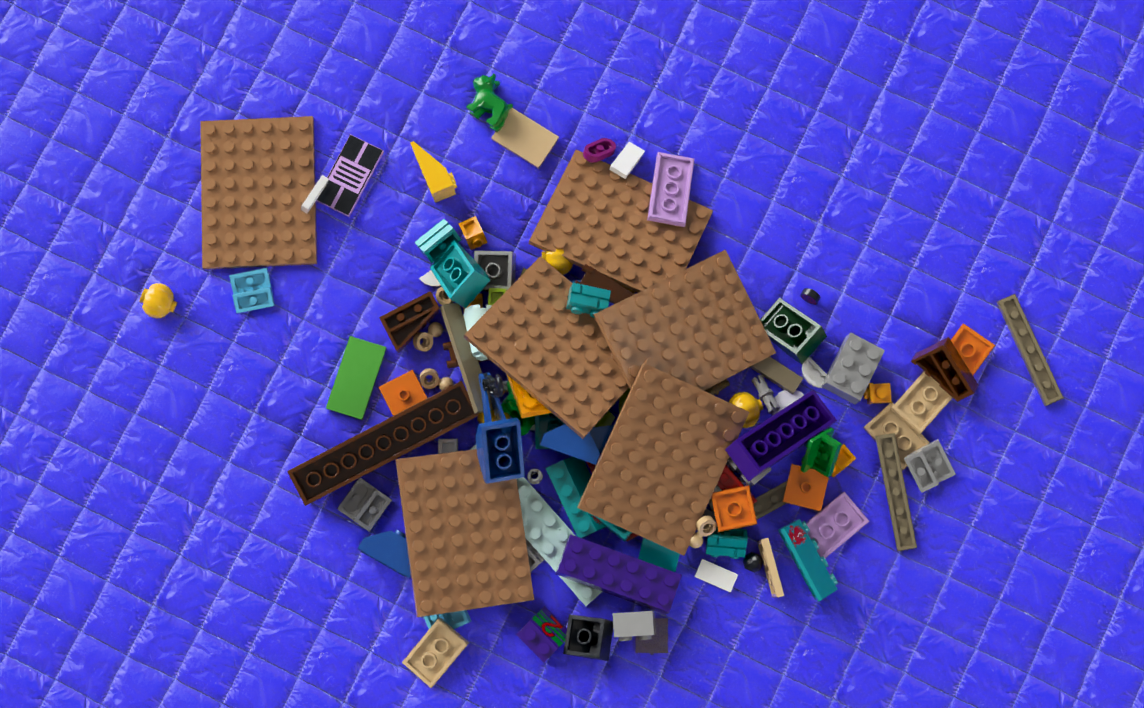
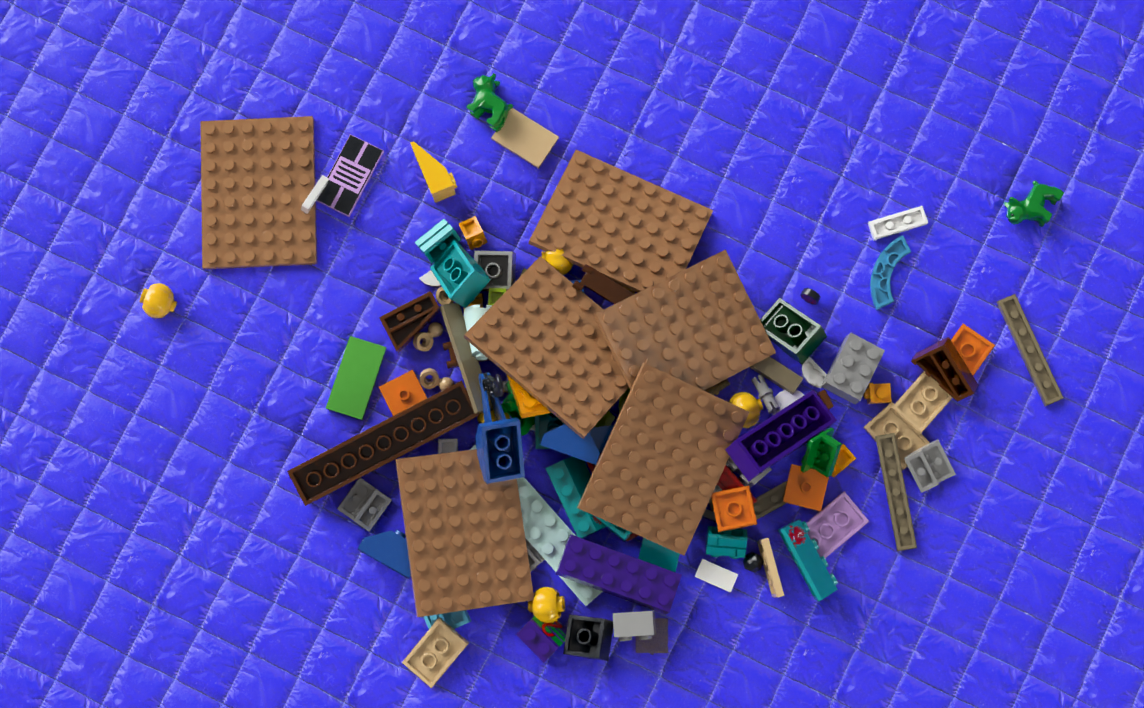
medium azure slope [229,267,274,313] -> none
light grey pin [527,469,543,484] -> none
teal brick [566,282,611,318] -> none
magenta plate [583,138,616,163] -> none
white tile [609,142,645,179] -> none
lavender tile [647,152,694,227] -> none
tan plate [689,516,717,548] -> none
none -> yellow plant [528,587,565,623]
none -> reddish brown tile [817,389,834,409]
none -> white tile [868,206,928,241]
none -> dark azure tile [870,235,911,310]
none -> green animal [1004,181,1064,227]

